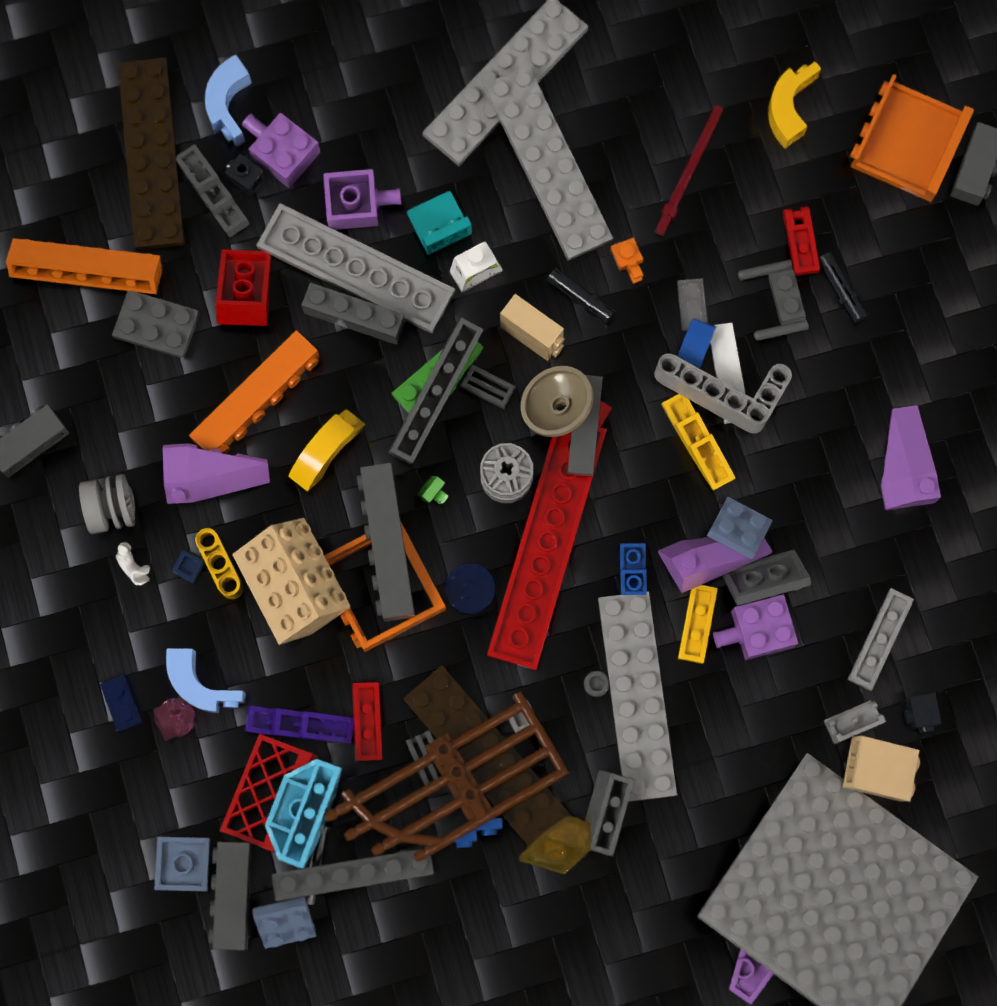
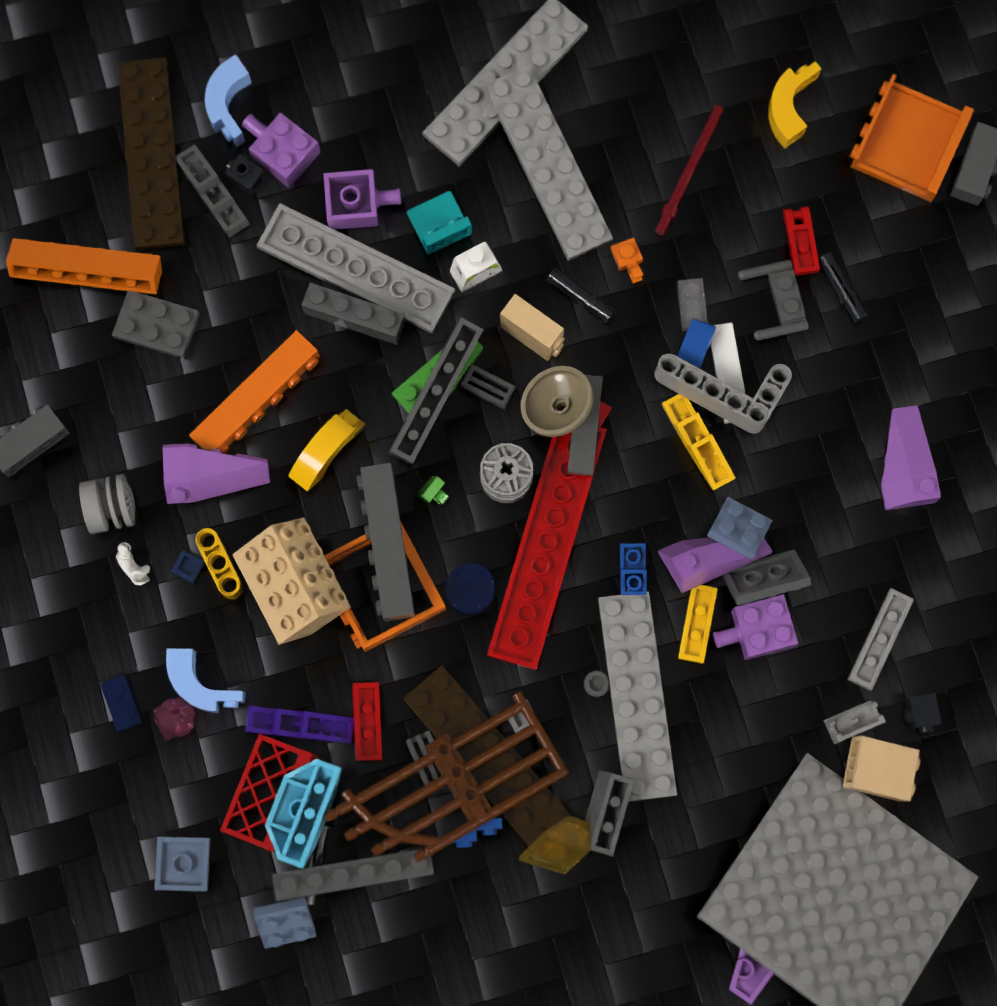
dark grey brick [209,842,252,950] -> none
red slope [215,249,271,326] -> none

